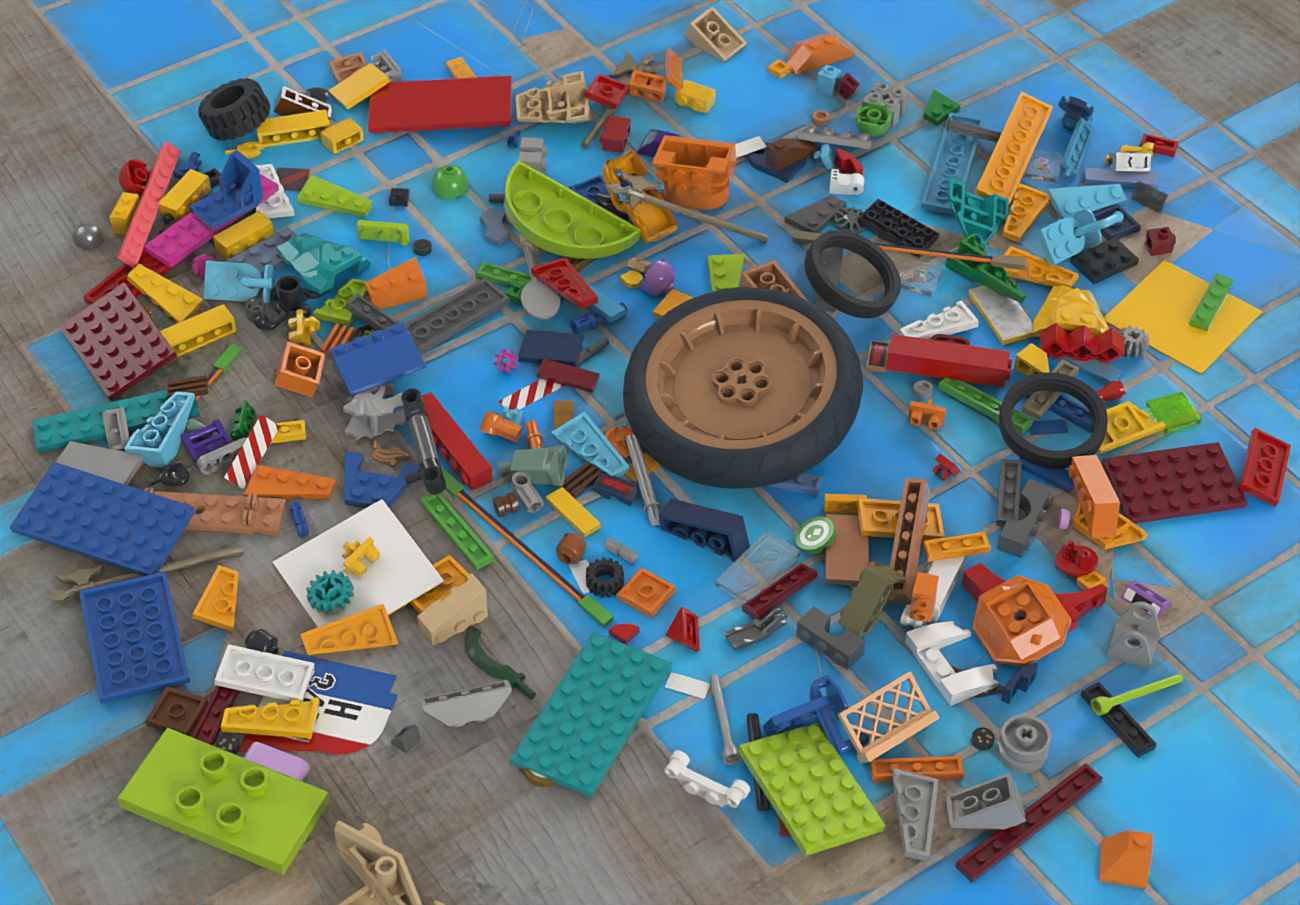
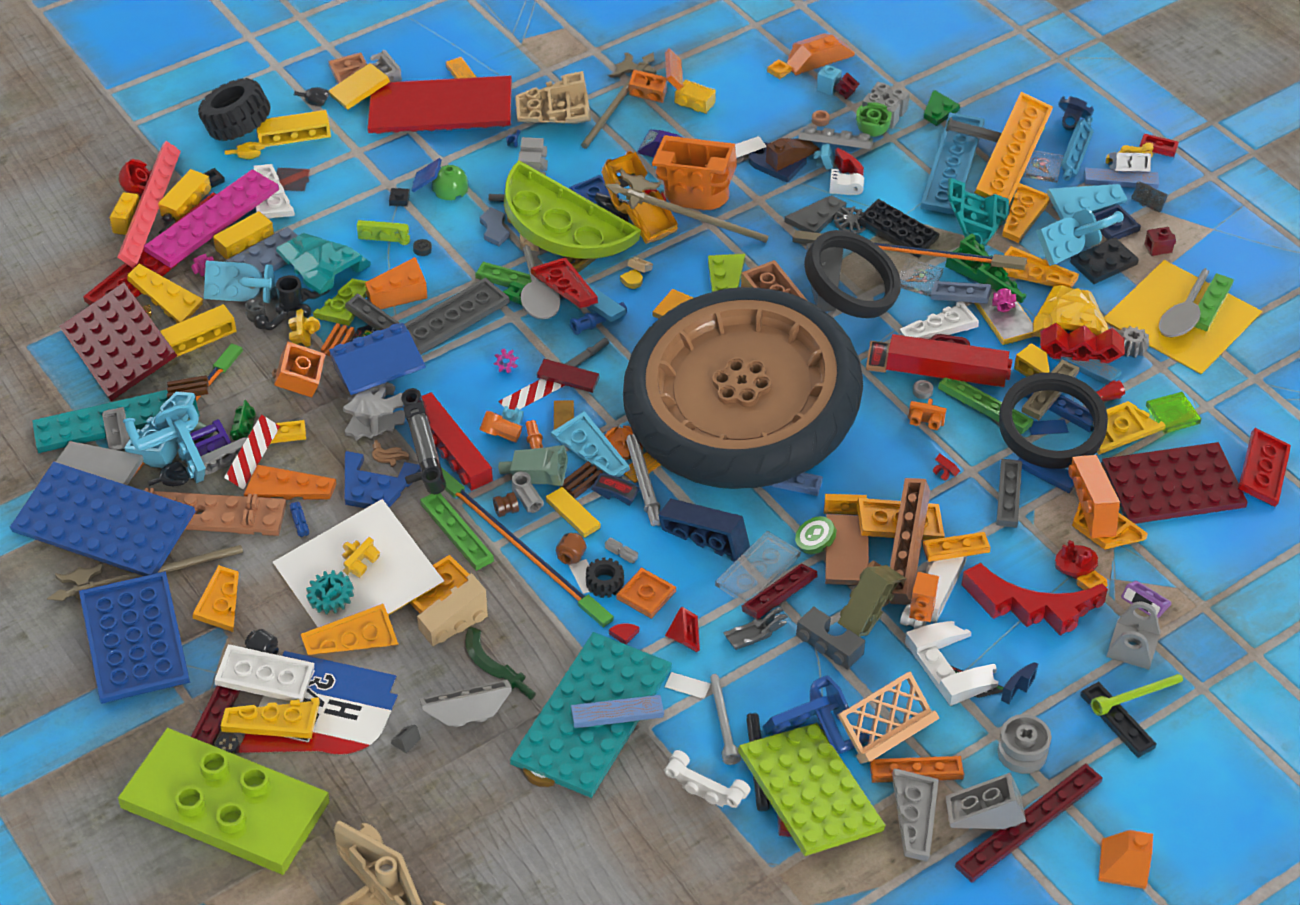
flat silver hair [72,223,104,250] -> none
reddish brown plate [146,686,208,736] -> none
blue plate [173,152,202,179] -> none
blue bracket [189,150,263,231] -> none
lavender beam [243,742,310,782] -> none
reddish brown slope [273,86,332,120] -> none
lime wing [297,175,373,218] -> none
yellow brick [320,117,364,155] -> none
dark blue tile [518,330,584,367] -> none
red tile [584,74,629,109] -> none
red brick [599,116,631,154] -> none
medium lavender cylinder [638,258,676,296] -> none
tan slope [684,6,747,62] -> none
black tile [971,727,995,751] -> none
orange piece [972,575,1071,667] -> none
dark grey arch [997,479,1053,558] -> none
lavender tile [1057,508,1070,530] -> none
none -> medium azure plate [123,405,206,483]
none -> blue piece [411,158,442,192]
none -> medium blue tile [571,695,664,728]
none -> sand blue plate [931,281,992,303]
none -> dark pink gear [992,288,1016,312]
none -> light grey piece [1159,268,1210,337]

